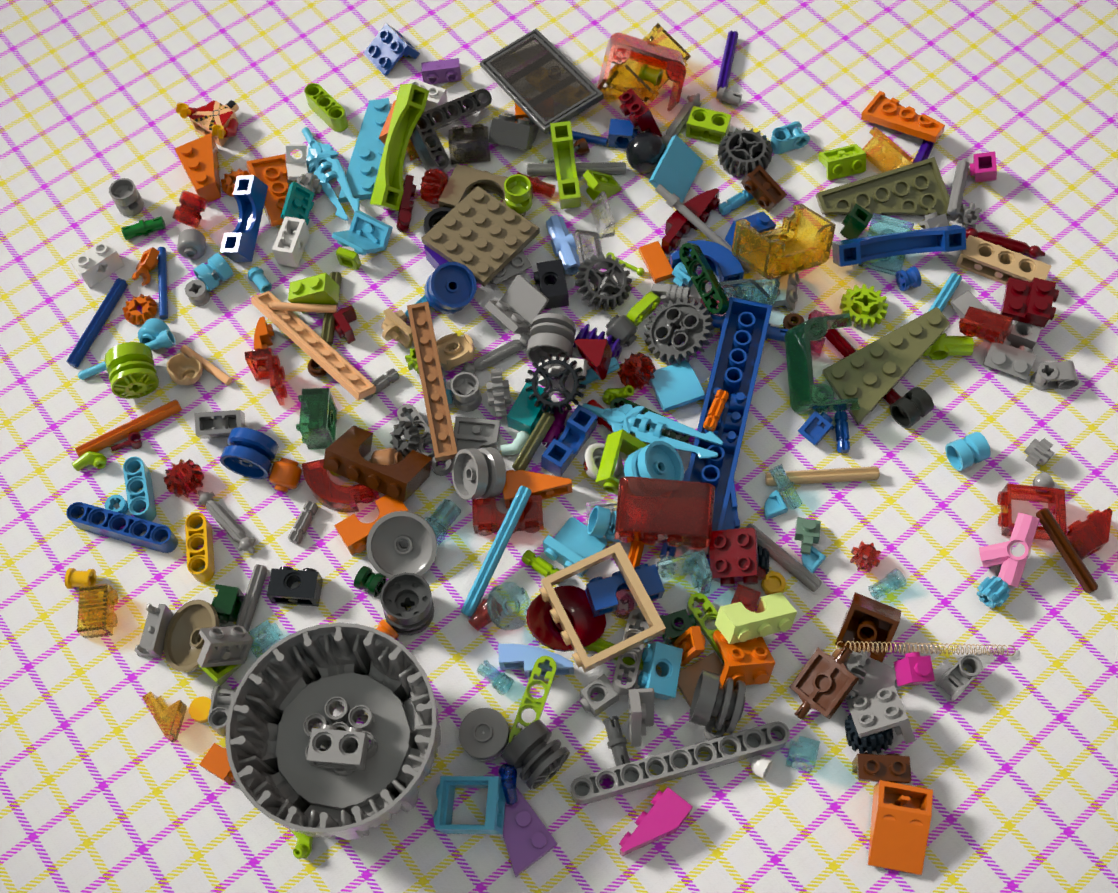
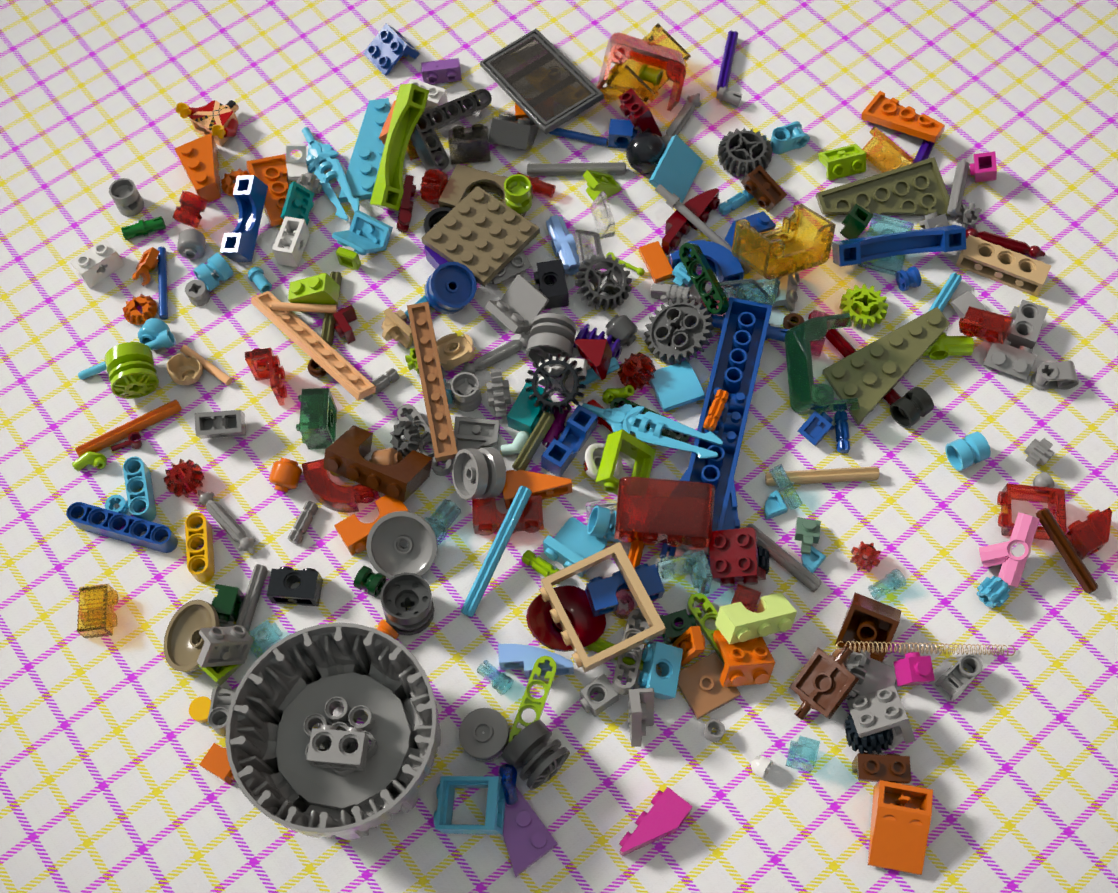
yellow bush [65,568,97,590] -> none
blue axle [67,278,128,368] -> none
light grey hinge [134,603,173,658] -> none
clear yellow slope [142,691,187,743] -> none
blue wheel [220,427,279,479] -> none
orange slope [254,316,275,367] -> none
lime arm [289,829,313,859] -> none
lime beam [304,83,348,132] -> none
clear red cone [468,596,503,631] -> none
clear light blue tile [487,582,531,630] -> none
reddish brown hinge [543,138,590,163] -> none
lime arch [550,121,581,209] -> none
light grey beam [571,722,790,805] -> none
dark grey pin [603,716,630,766] -> none
medium azure wheel [624,441,684,499] -> none
lime beam [626,291,661,326] -> none
lime brick [686,106,732,145] -> none
dark grey wheel [689,670,746,734] -> none
yellow tile [761,571,786,595] -> none
dark red plate [1000,277,1059,327] -> none

